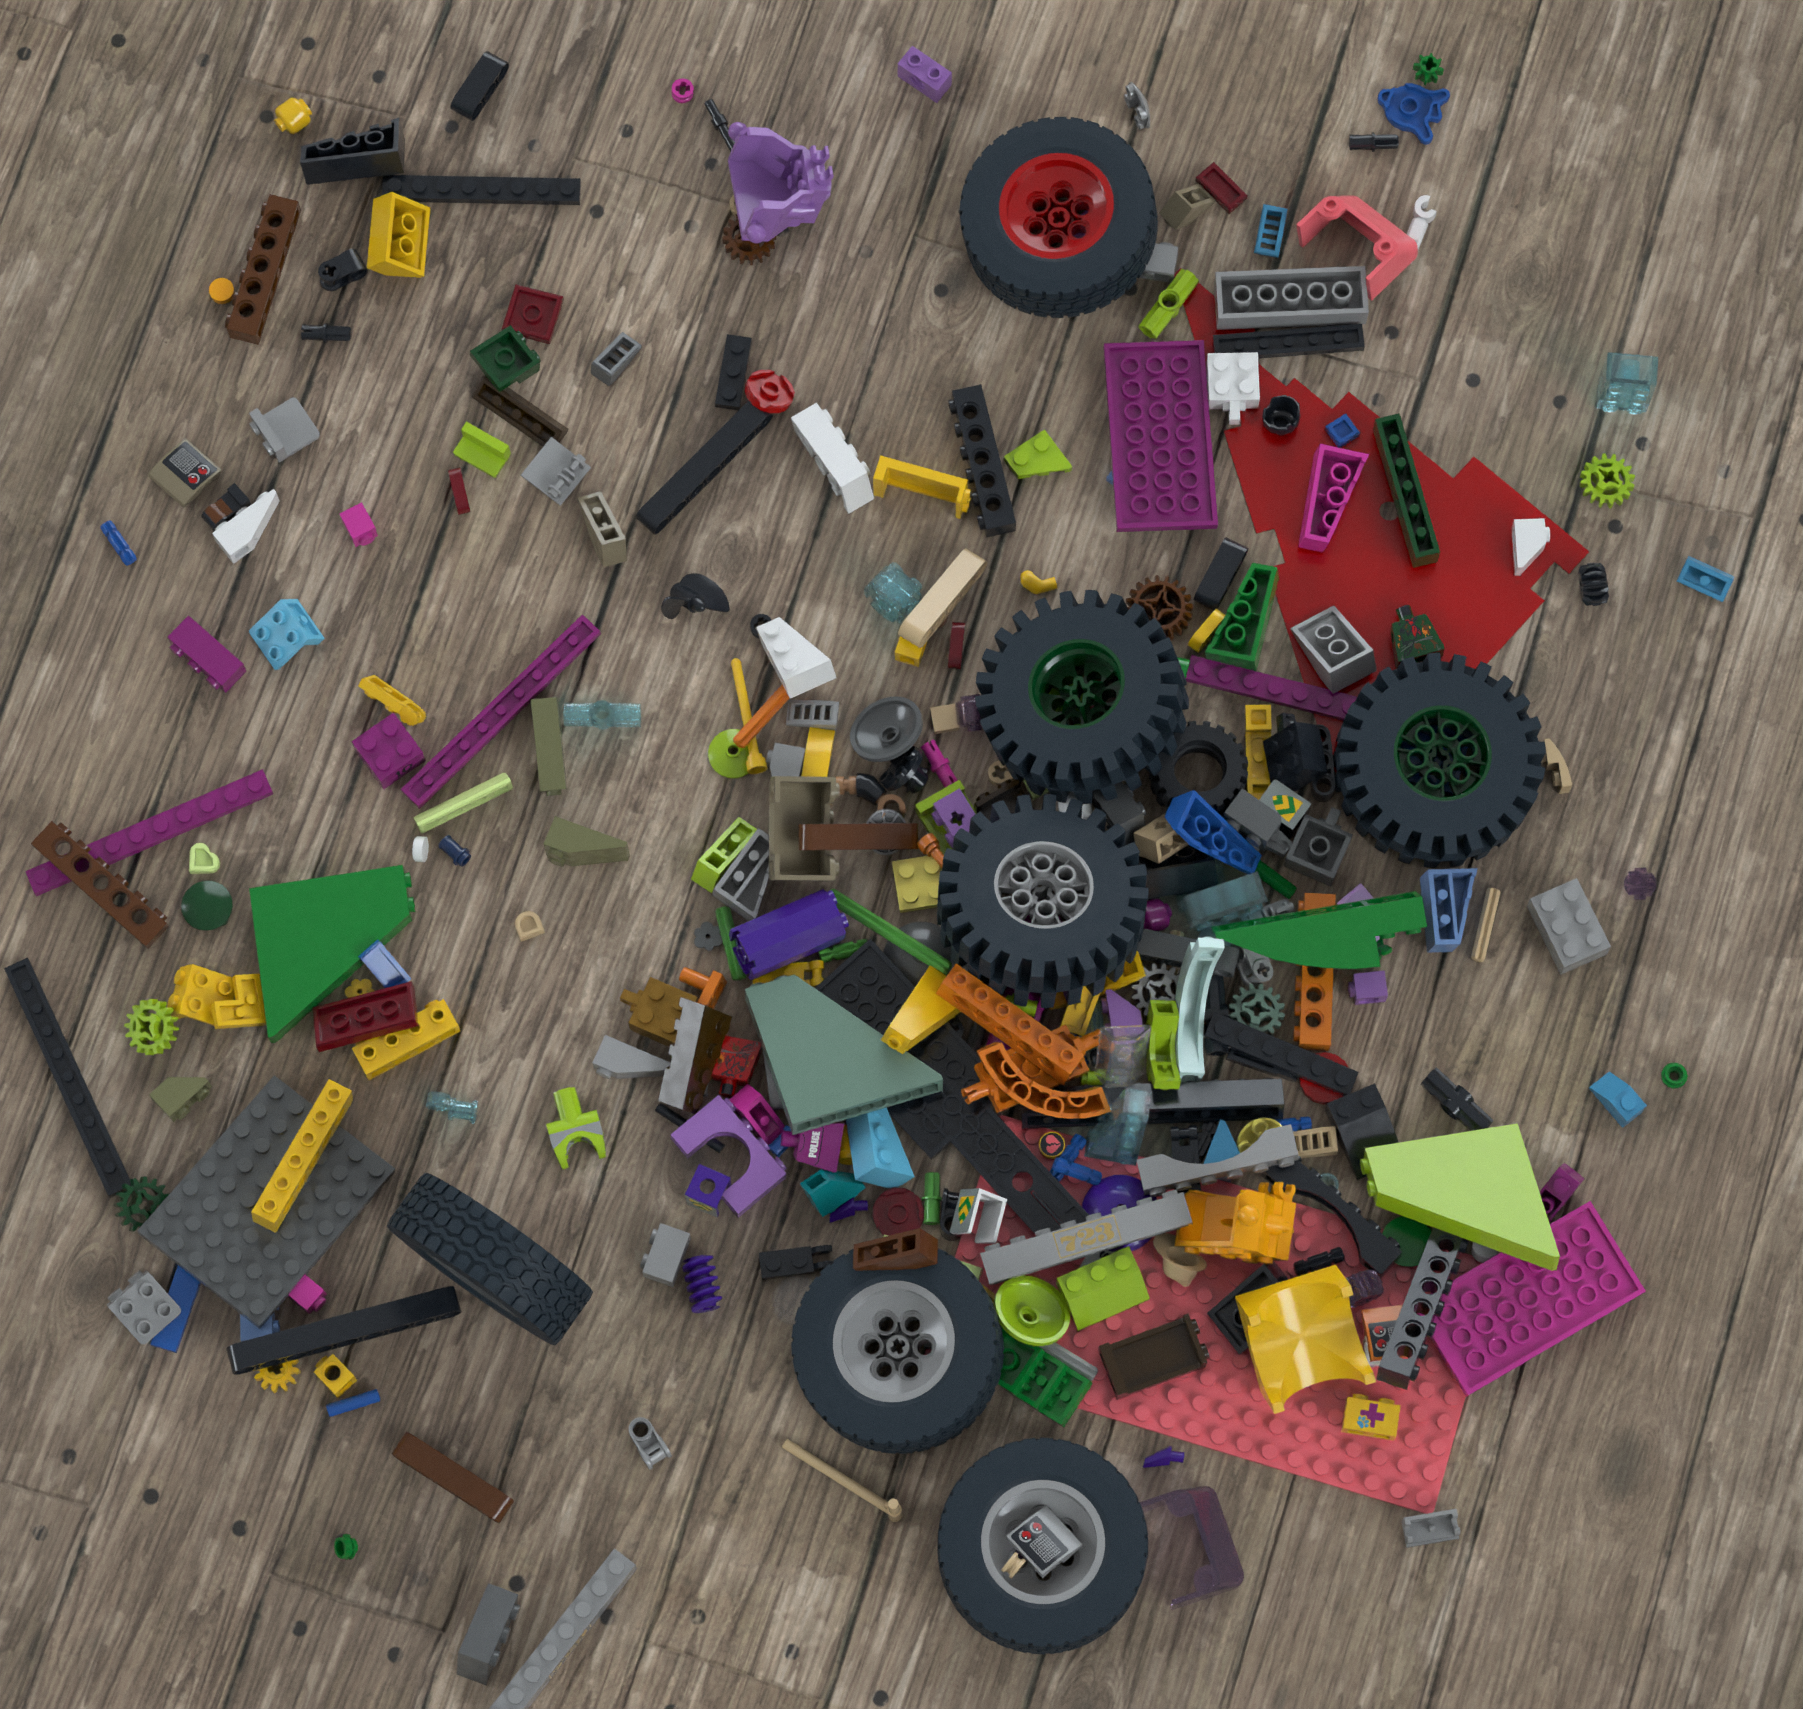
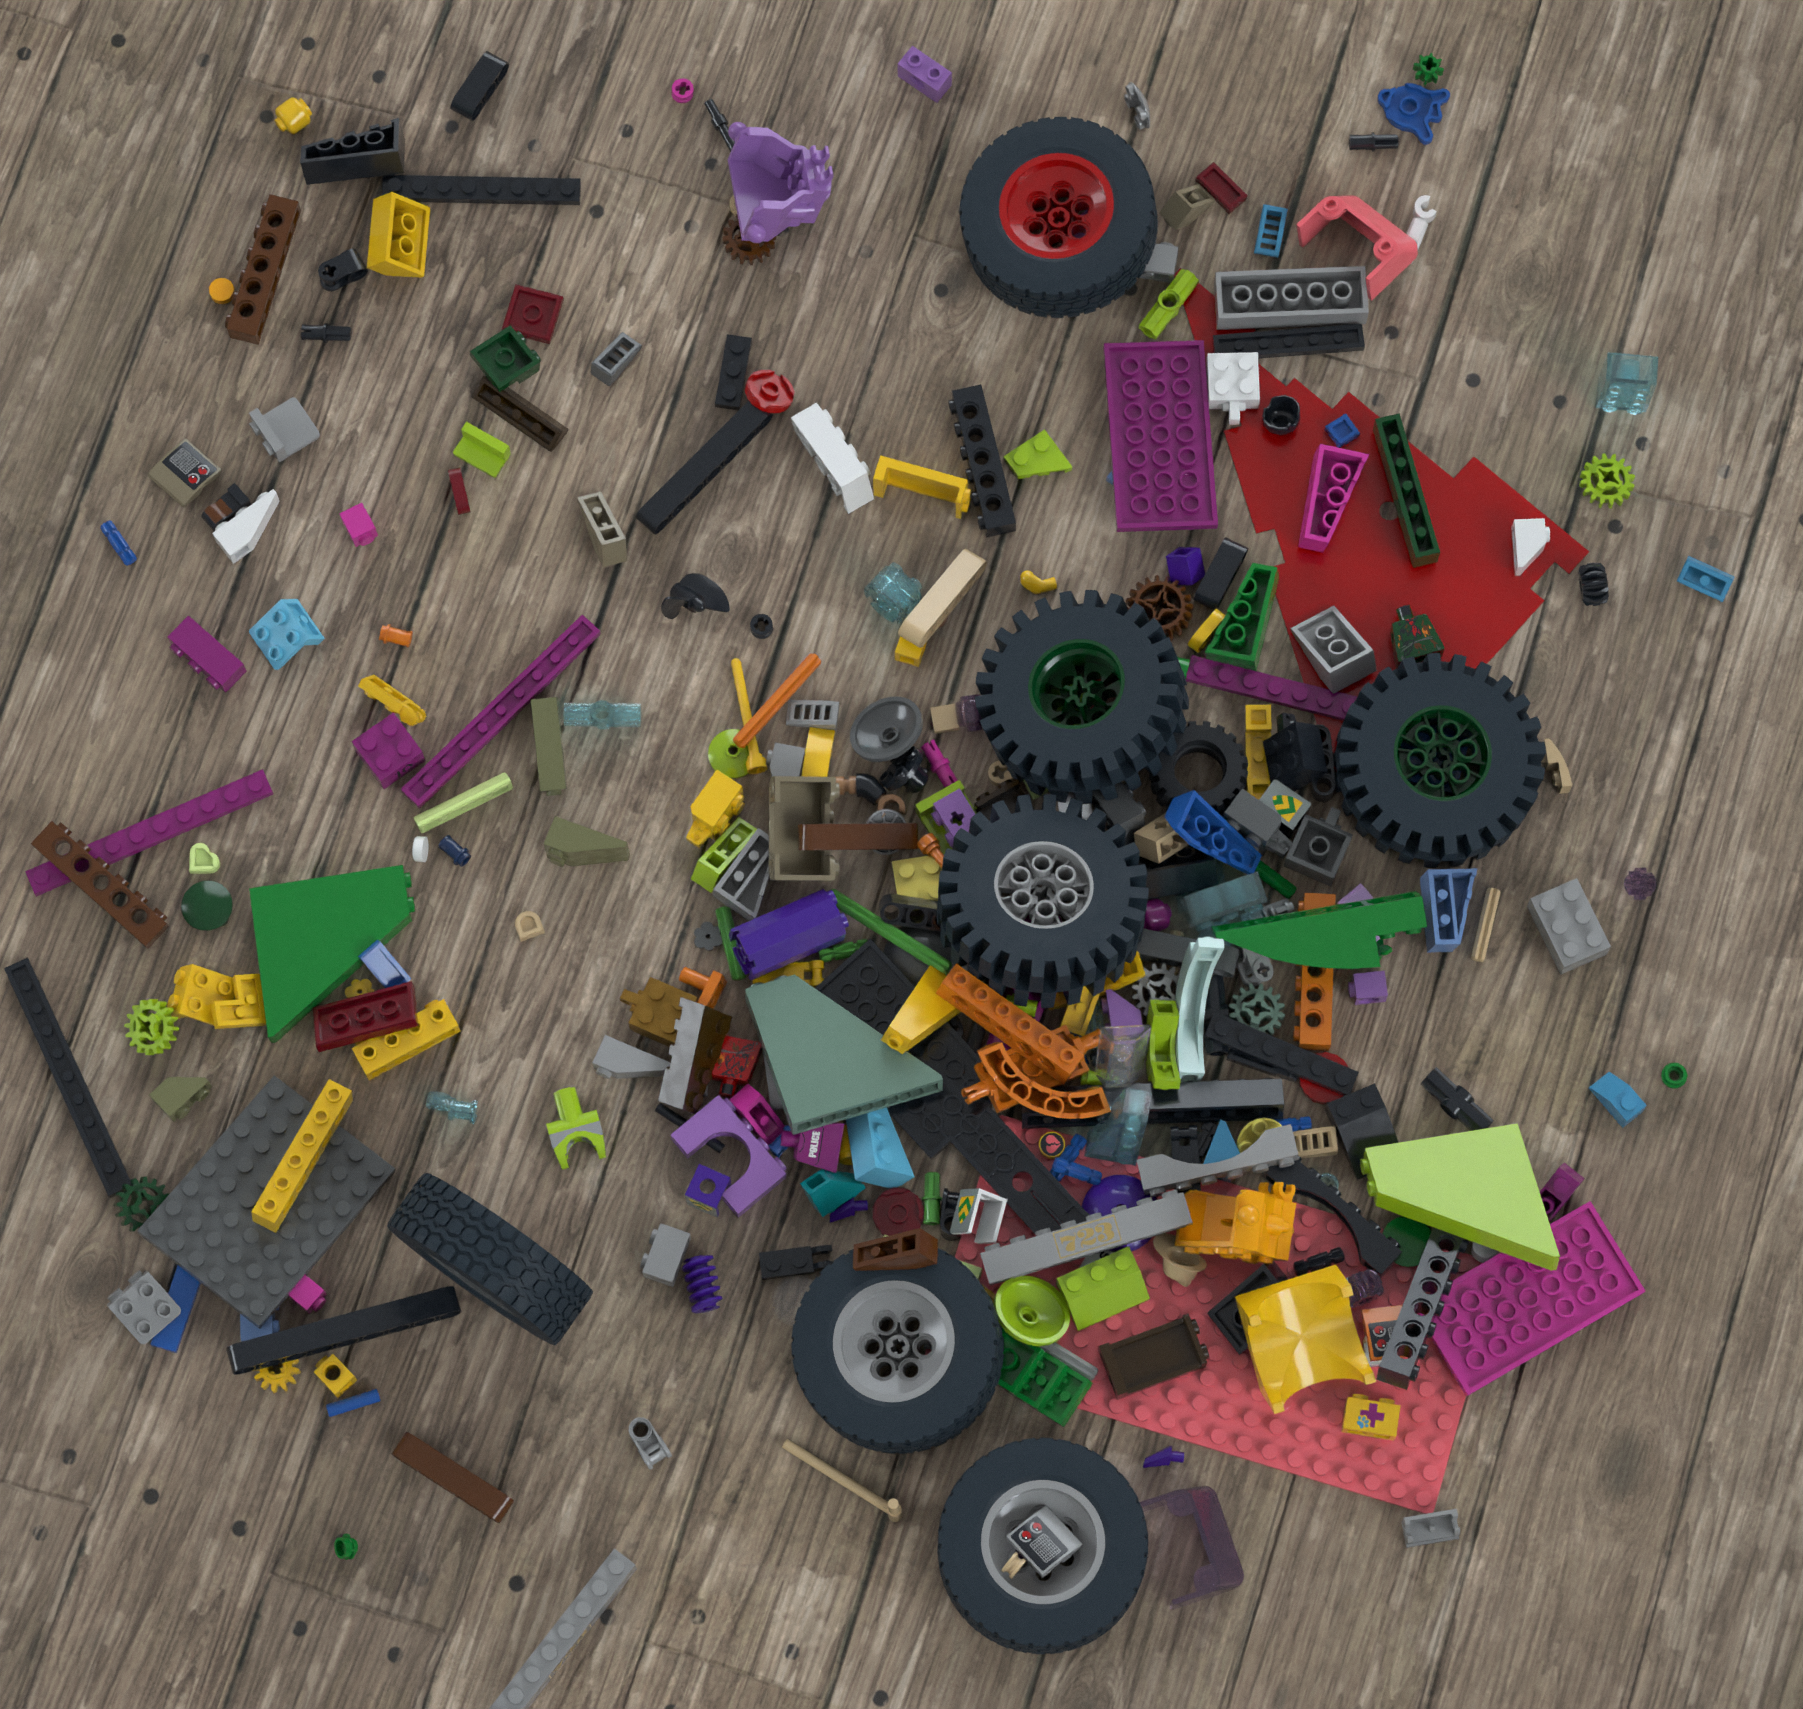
dark grey wedge [457,1583,521,1686] -> none
light grey hinge [521,437,591,506] -> none
white wedge [756,617,836,698] -> none
dark red beam [948,622,965,669] -> none
none -> orange pin [379,624,413,648]
none -> yellow hinge [686,770,745,848]
none -> black beam [879,894,941,932]
none -> dark purple panel [1166,547,1205,585]

